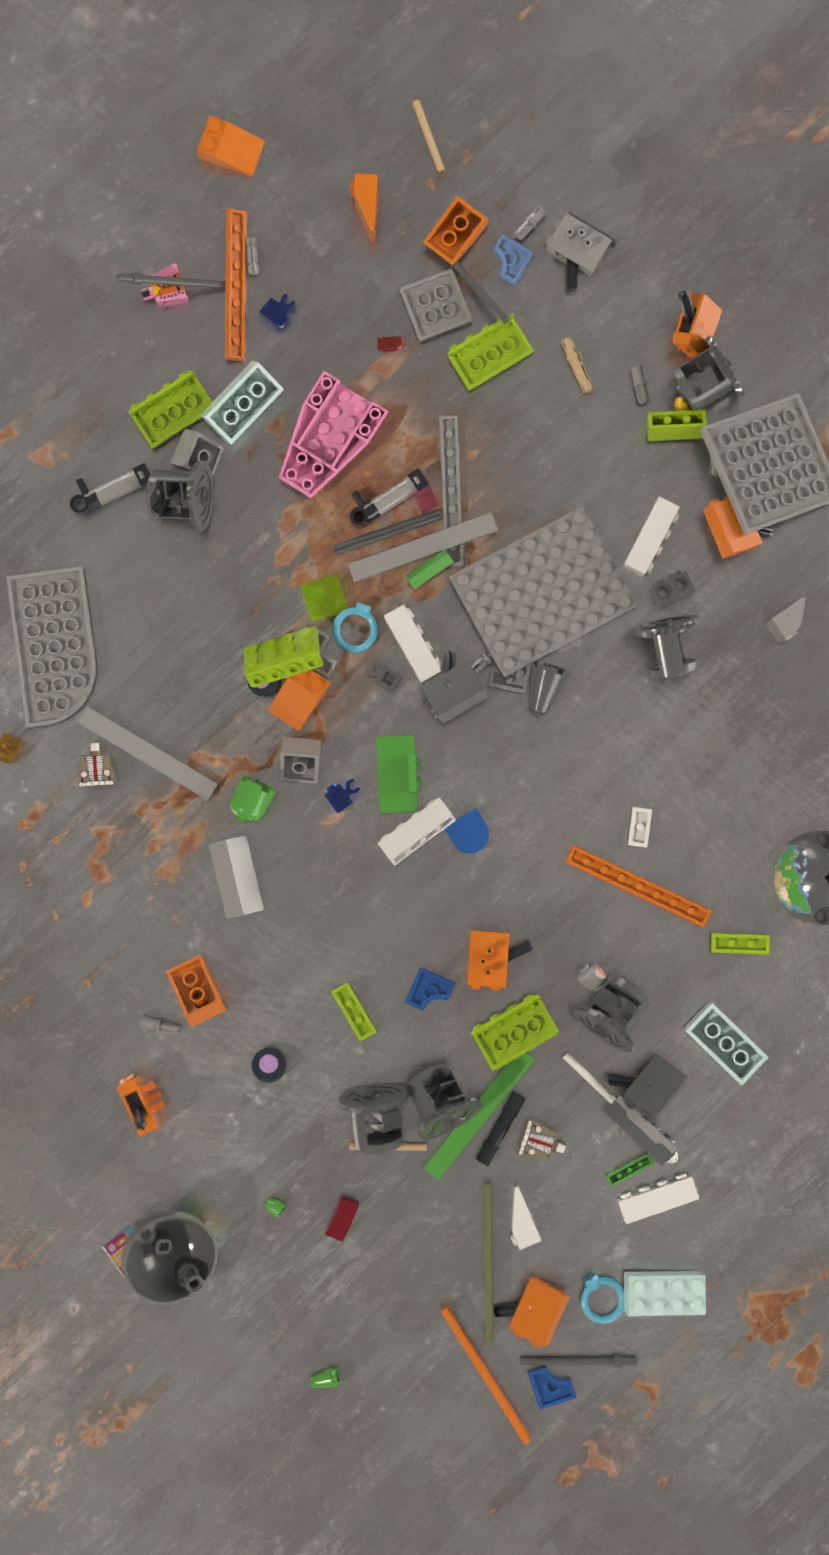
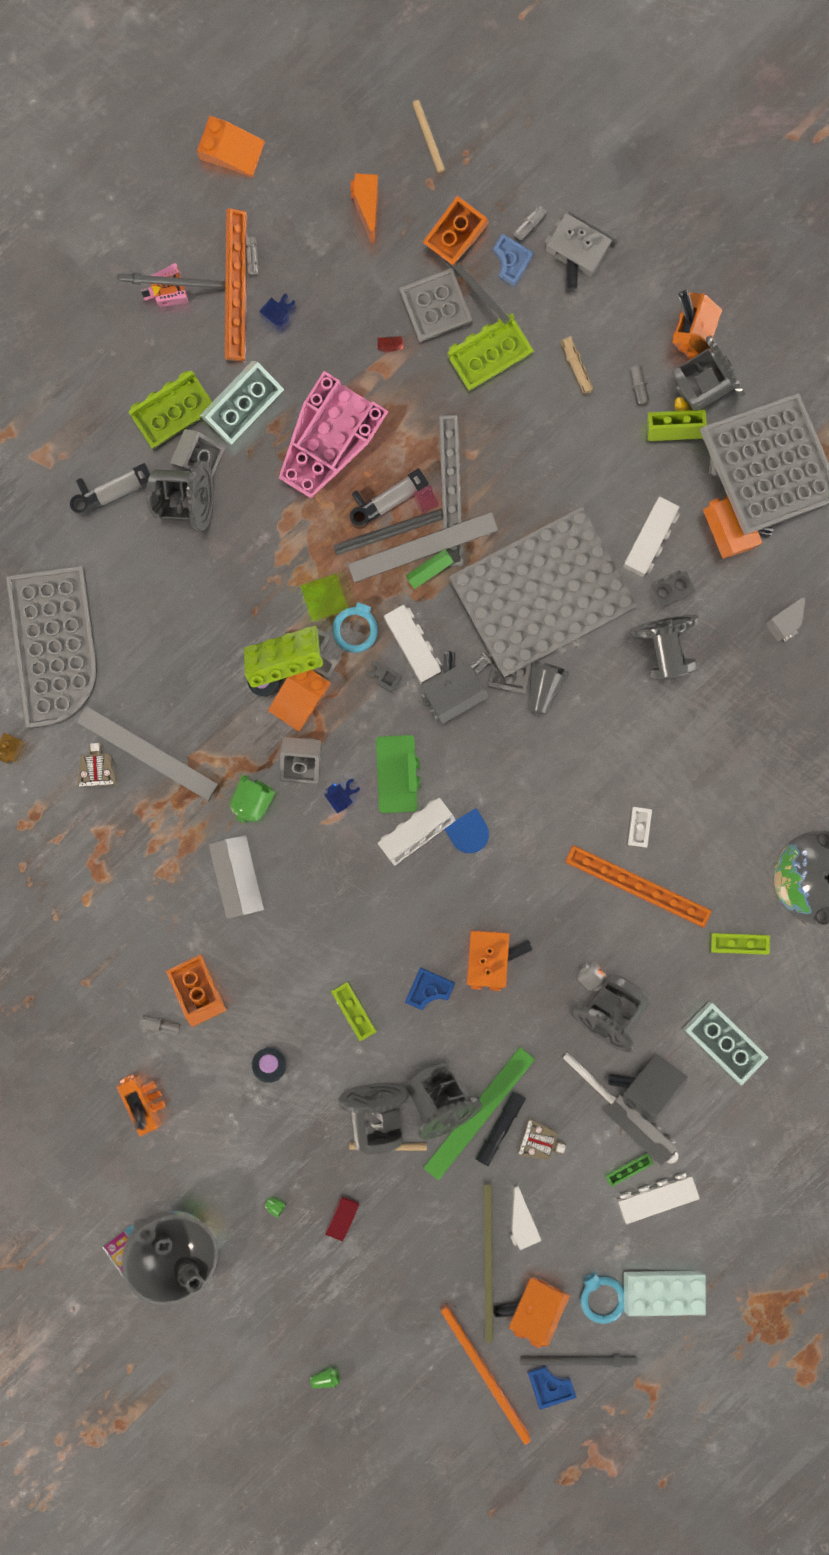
lime bracket [471,994,560,1072] -> none

